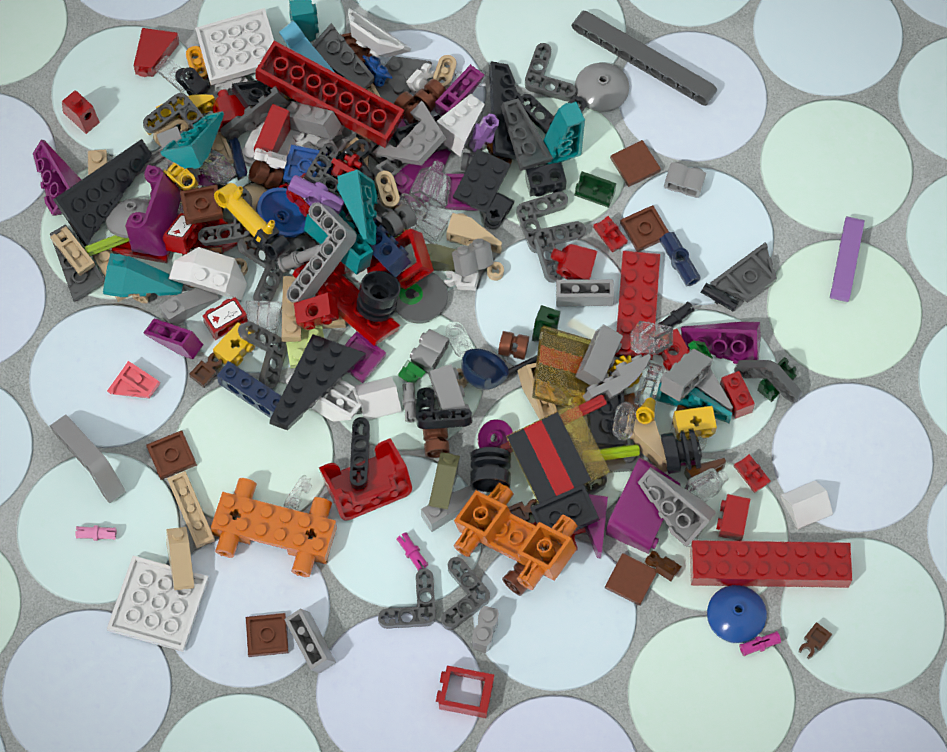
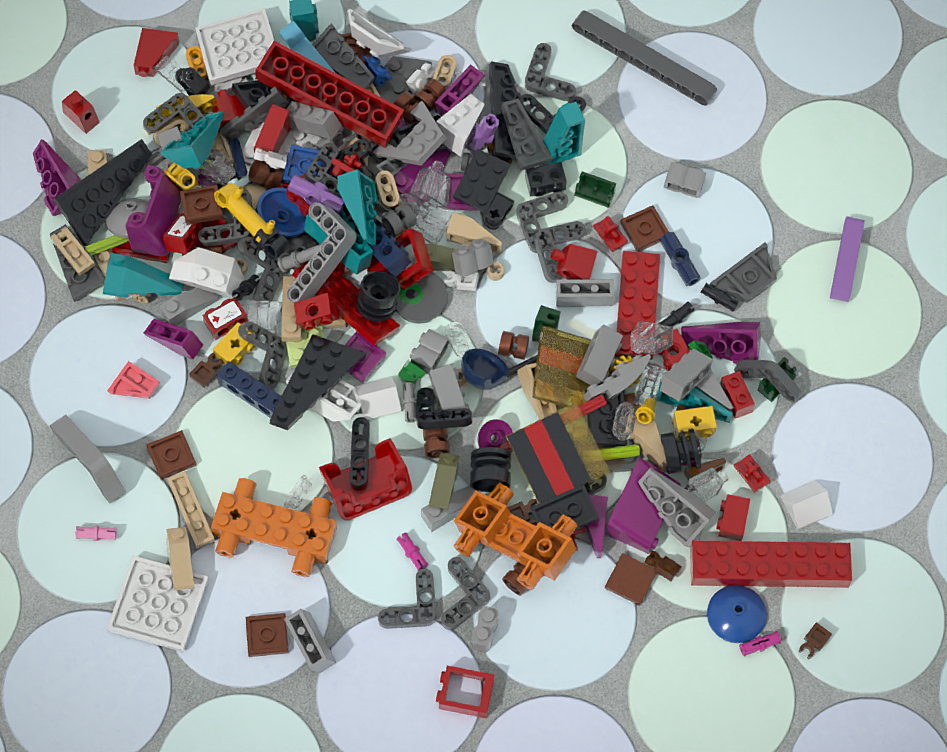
light grey dish [575,62,629,112] -> none
copper tile [610,140,661,187] -> none
none -> black pin [232,274,260,301]

